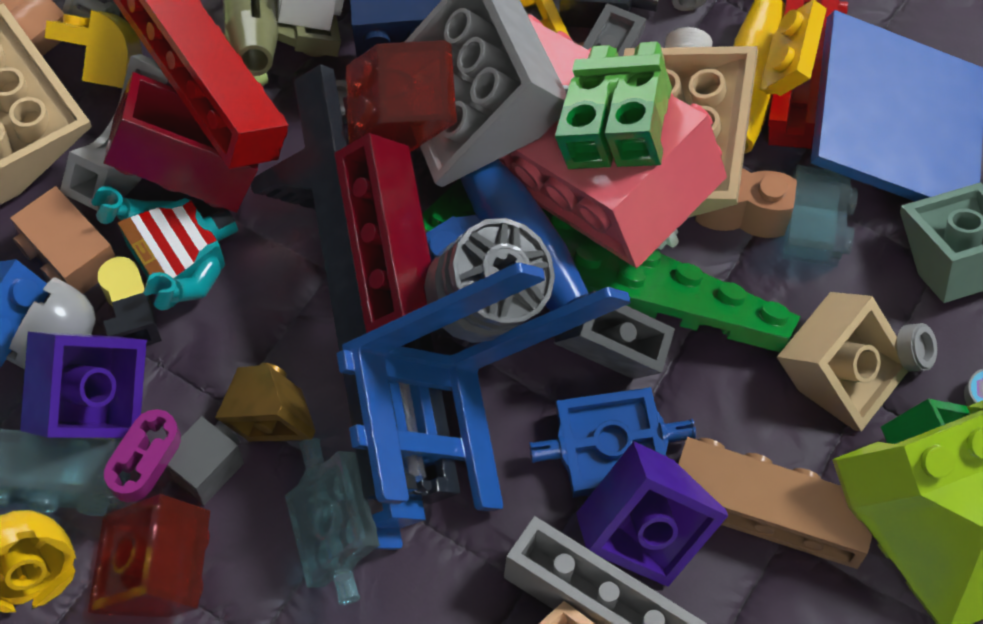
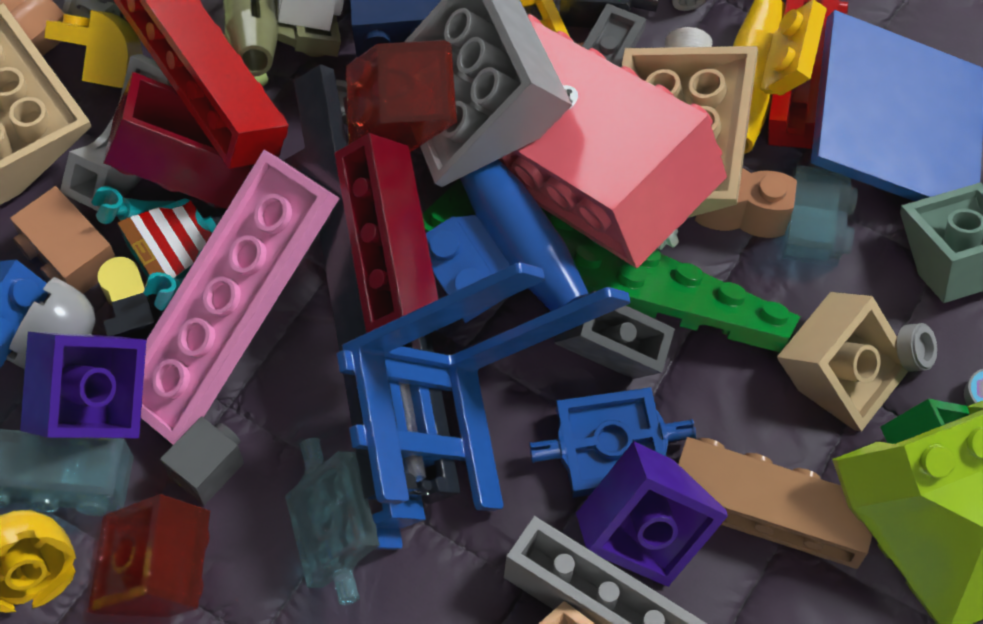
magenta beam [104,409,181,503] -> none
pearl gold slope [215,363,315,441] -> none
dark grey wheel [424,218,555,343] -> none
hips [555,41,672,169] -> none
none -> bright pink plate [141,150,340,445]

